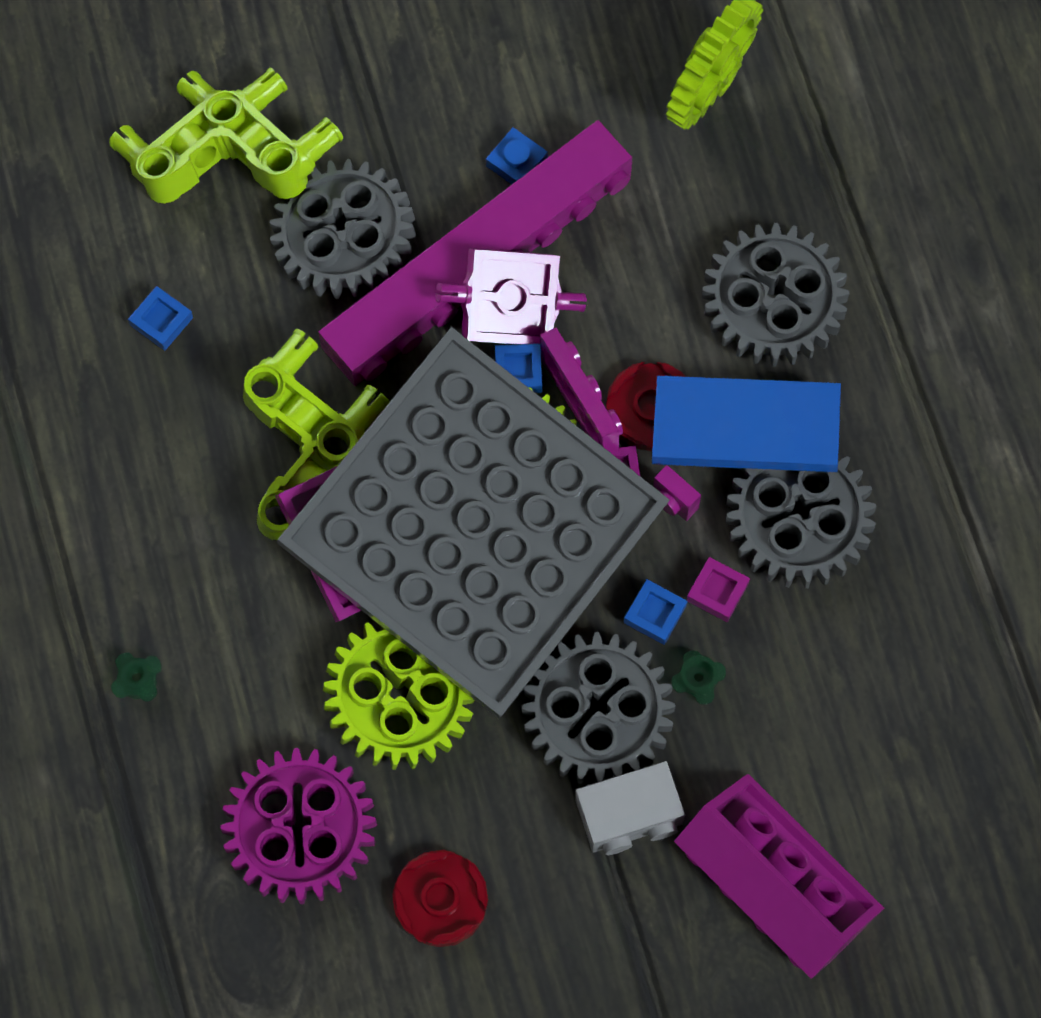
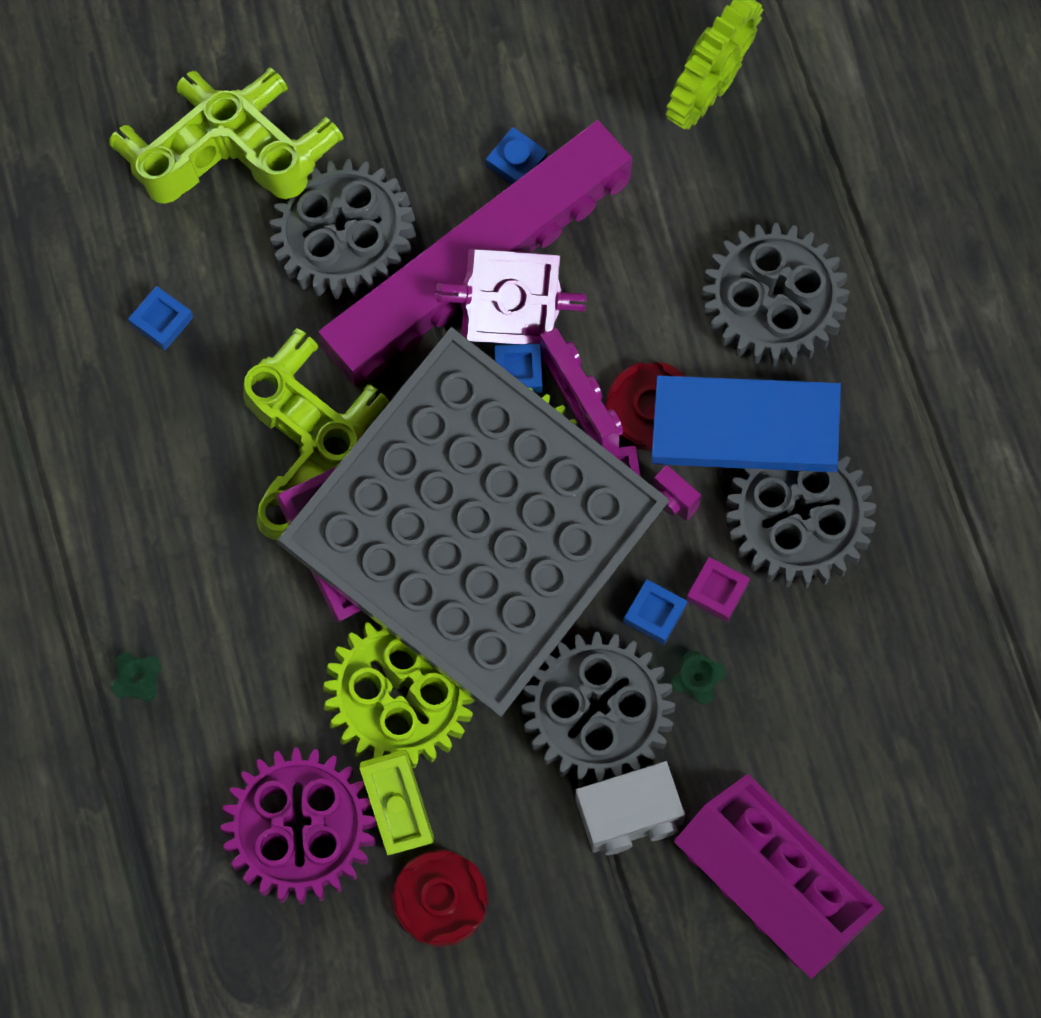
none -> lime plate [360,749,434,855]

